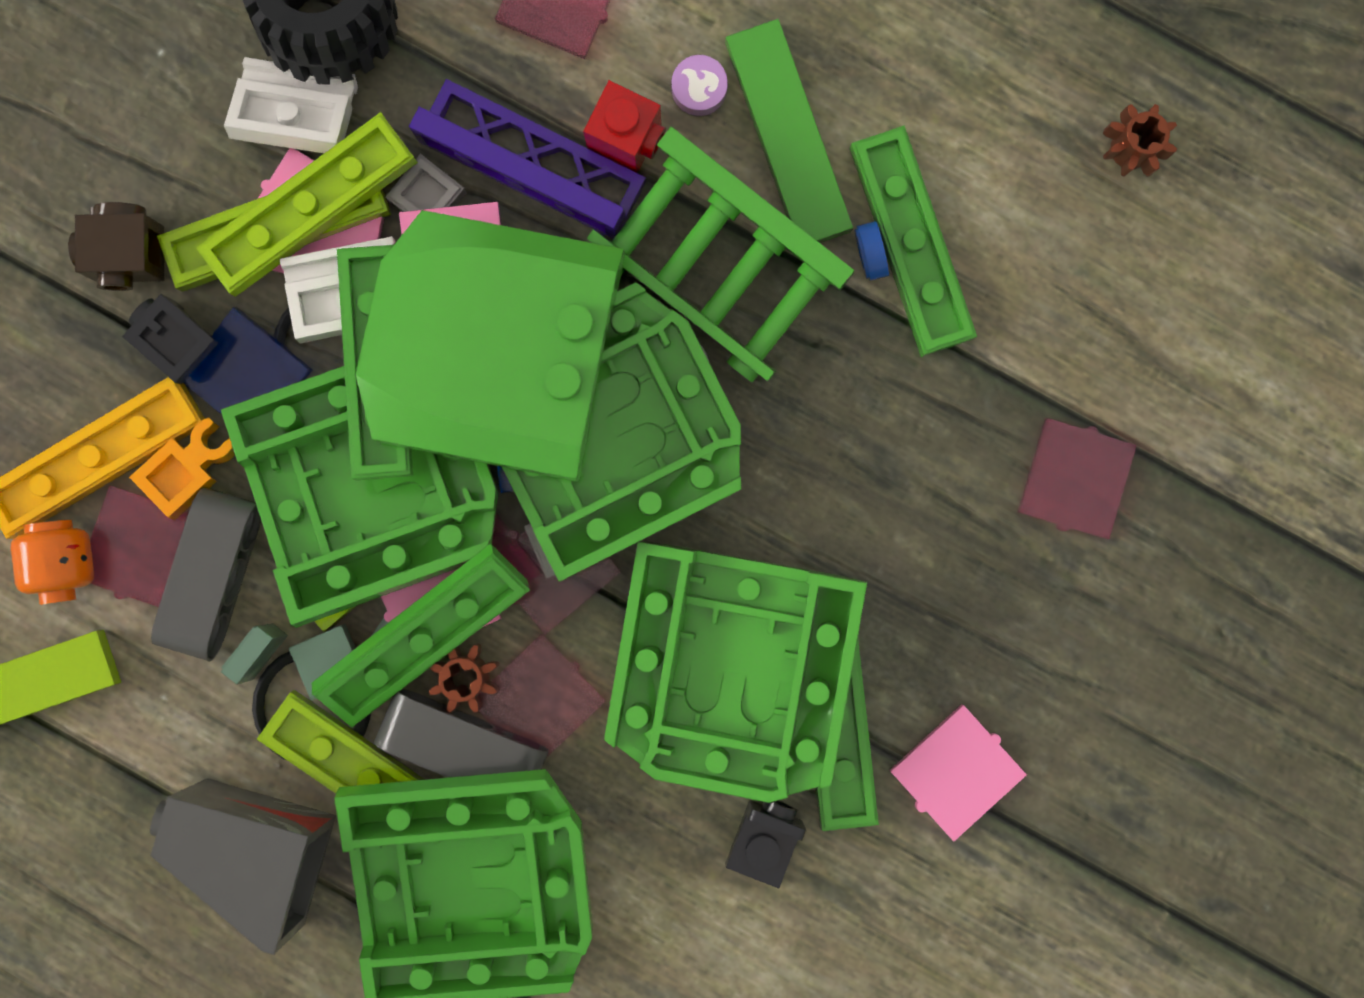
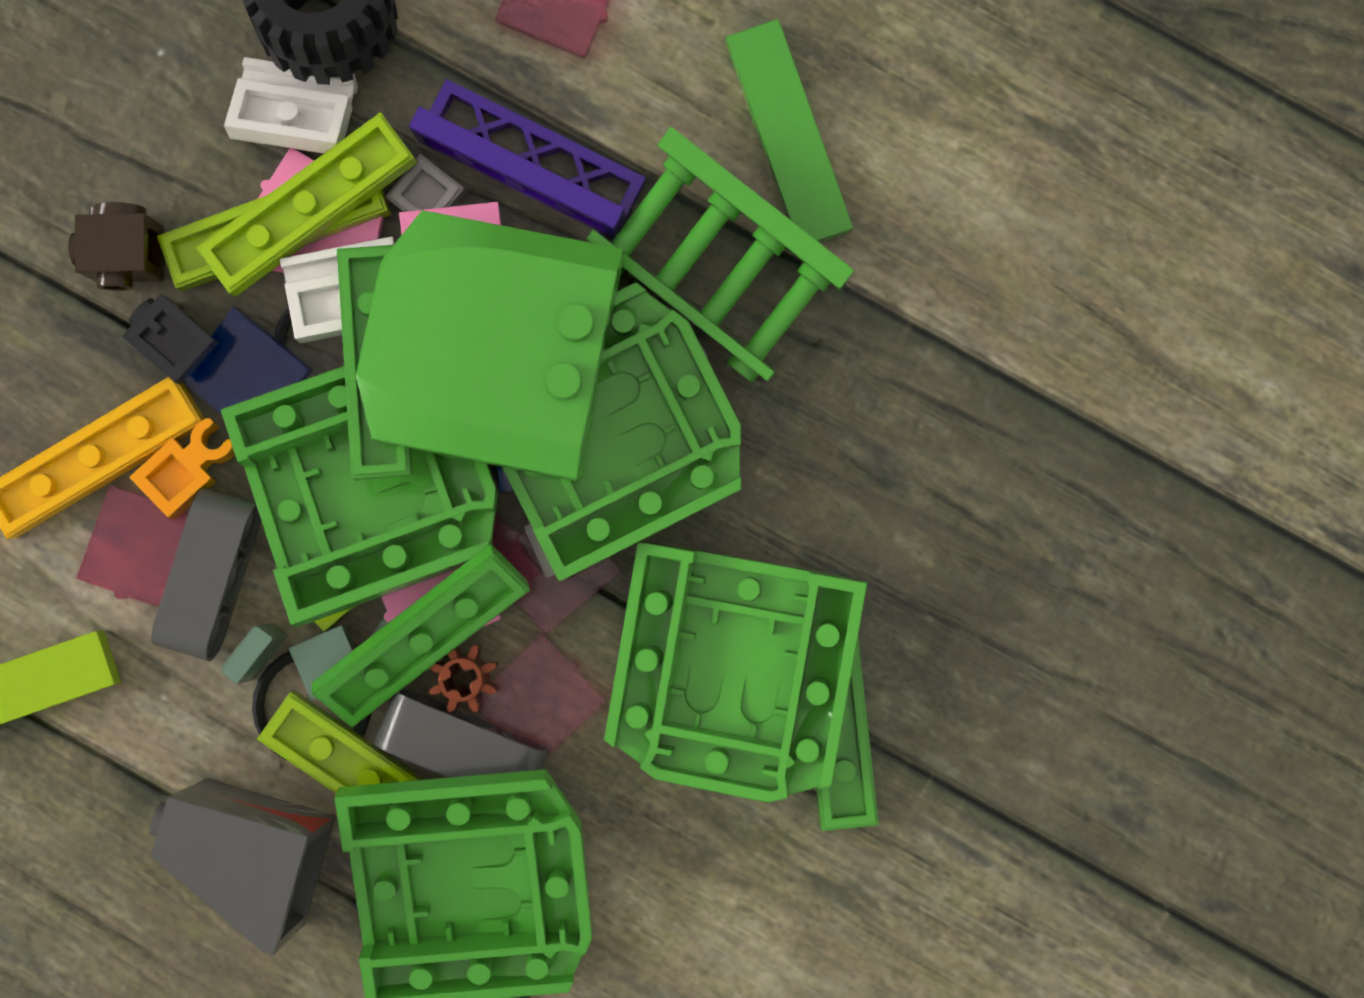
orange head [10,520,94,605] -> none
red brick [583,80,666,173] -> none
lavender tile [672,55,728,116] -> none
black bracket [725,800,806,889] -> none
bright green tile [849,125,977,357] -> none
blue tile [854,221,889,281] -> none
bright pink piece [889,704,1027,841] -> none
clear pink piece [1017,418,1137,539] -> none
copper gear [1103,104,1177,177] -> none

